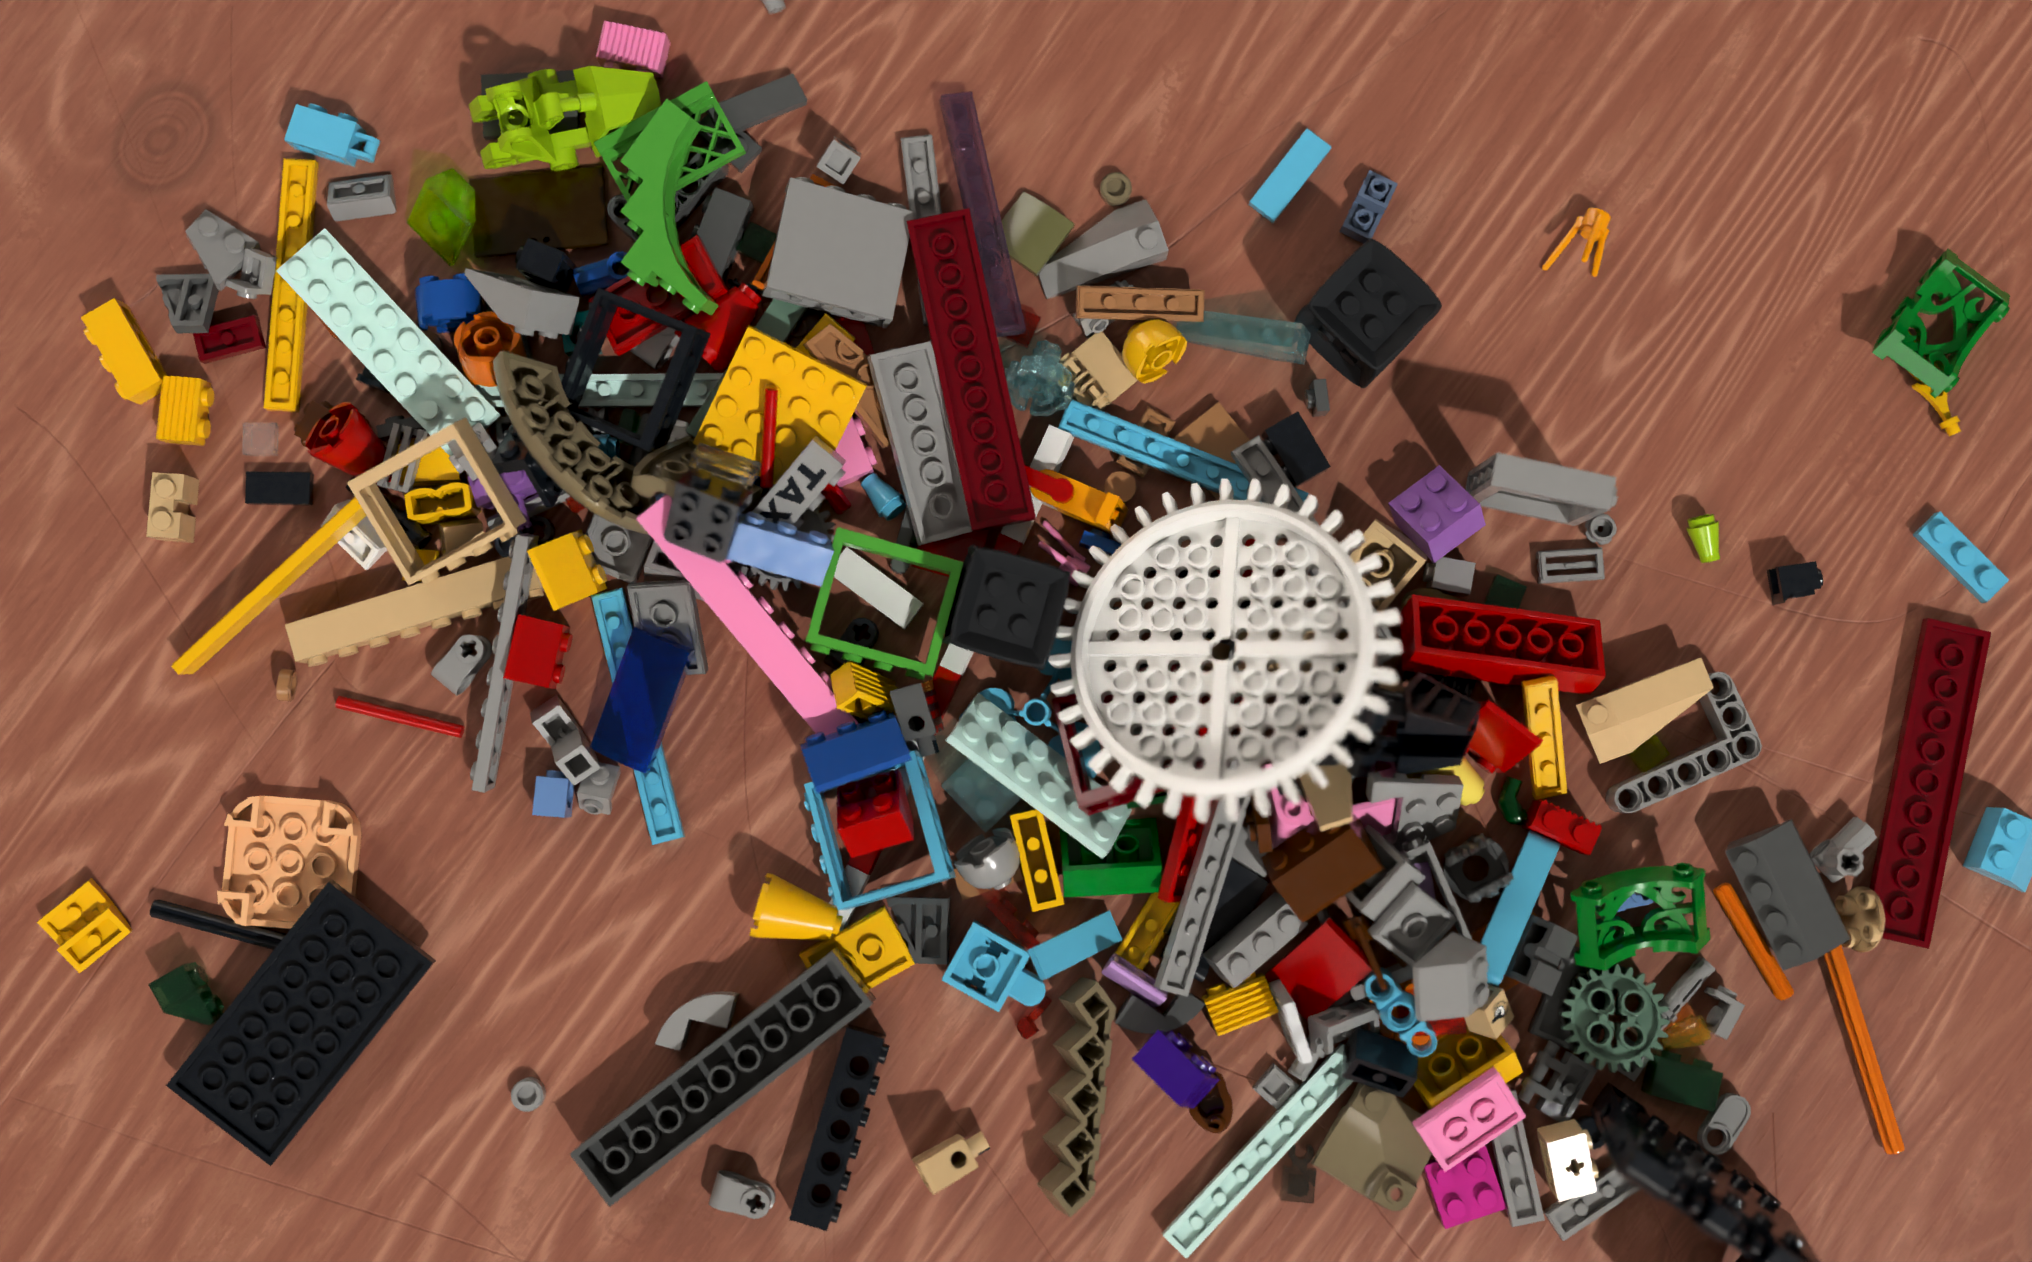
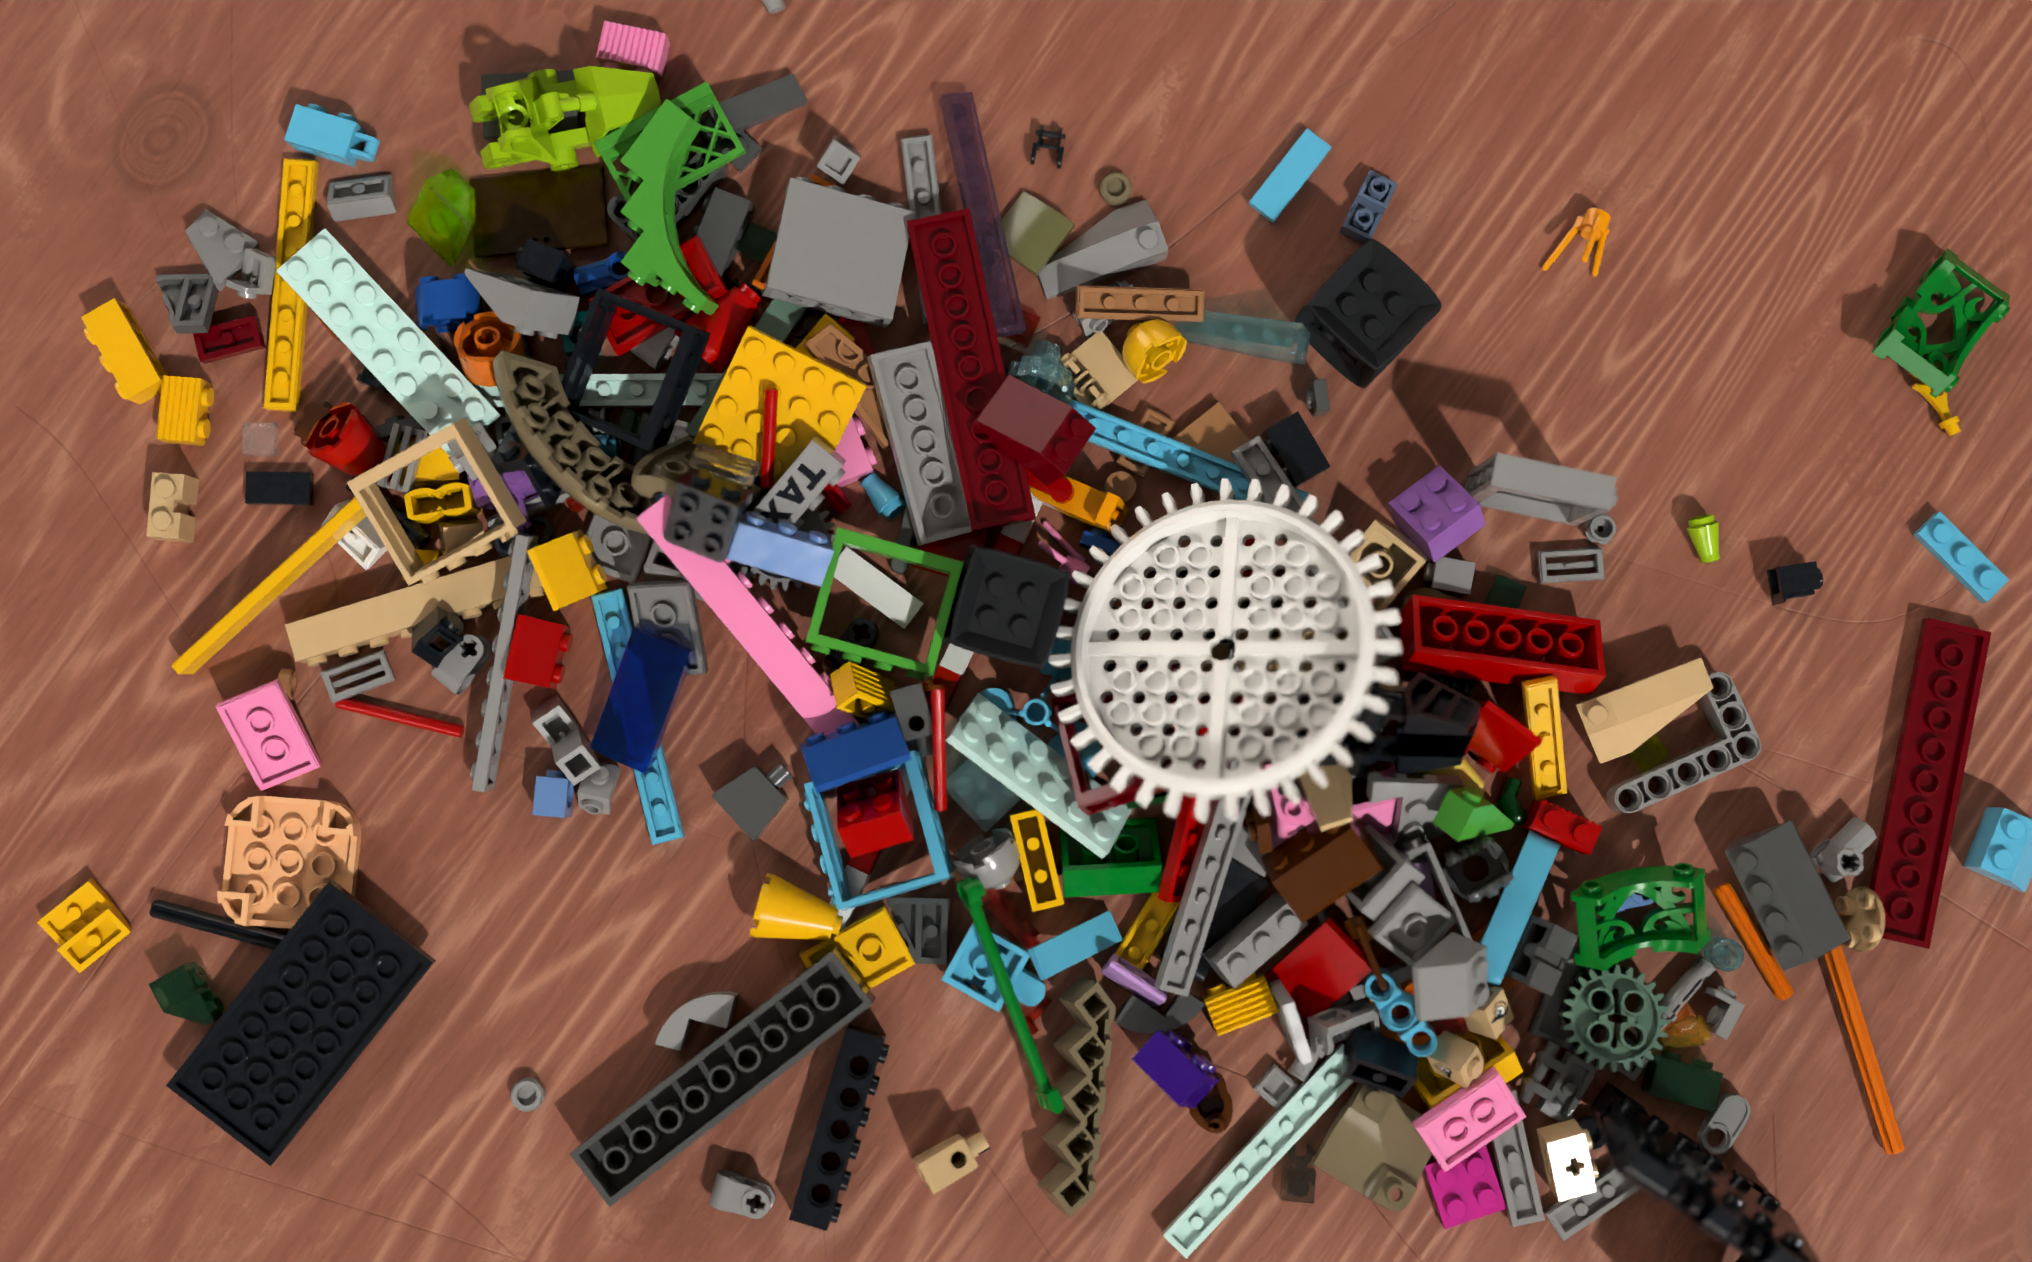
none -> bright pink tile [215,679,322,791]
none -> light grey tile [320,650,395,703]
none -> black window [411,606,464,668]
none -> dark grey torso [711,762,793,841]
none -> red bar [931,685,947,812]
none -> green hinge [957,877,1064,1114]
none -> dark red slope [974,375,1096,486]
none -> black piece [1030,125,1066,169]
none -> tan brick [1427,1030,1485,1088]
none -> bright green slope [1433,786,1515,841]
none -> clear light blue wheel [1703,937,1744,972]

